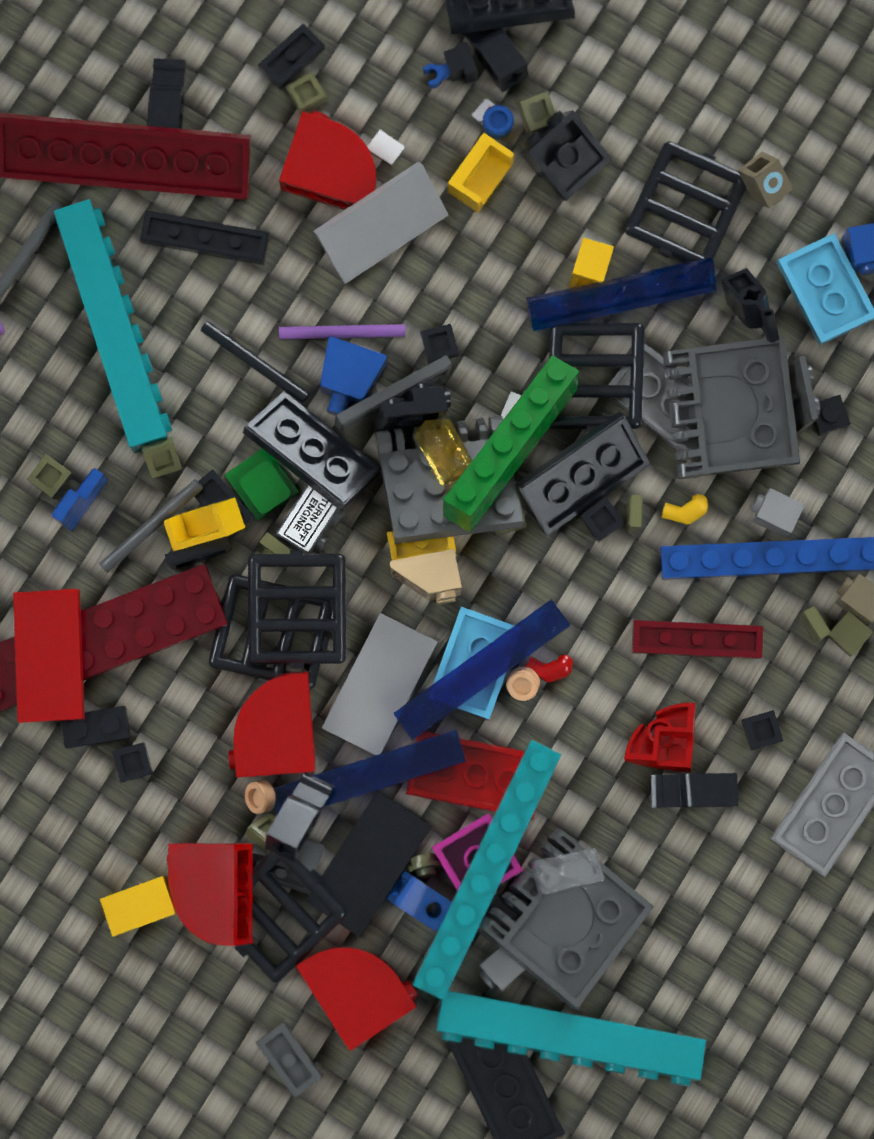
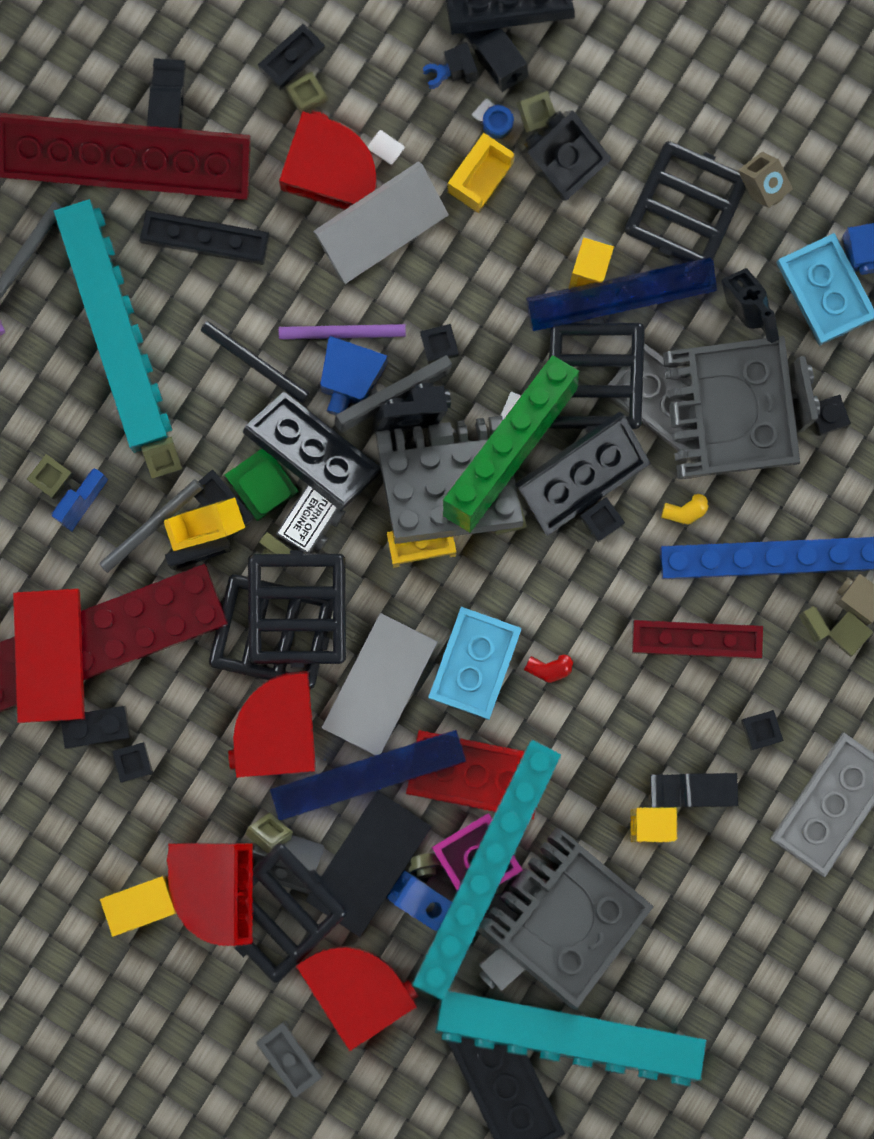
light nougat tile [245,780,276,814] -> none
piece [265,772,334,862] -> none
tan slope [389,549,462,605] -> none
clear blue plate [393,599,571,741] -> none
clear yellow slope [415,419,472,485] -> none
light nougat tile [506,667,540,701] -> none
clear plate [531,848,605,896] -> none
red brick [624,703,696,772] -> none
olive tile [626,495,643,532] -> none
light grey brick [751,488,805,538] -> none
none -> yellow panel [630,808,677,842]

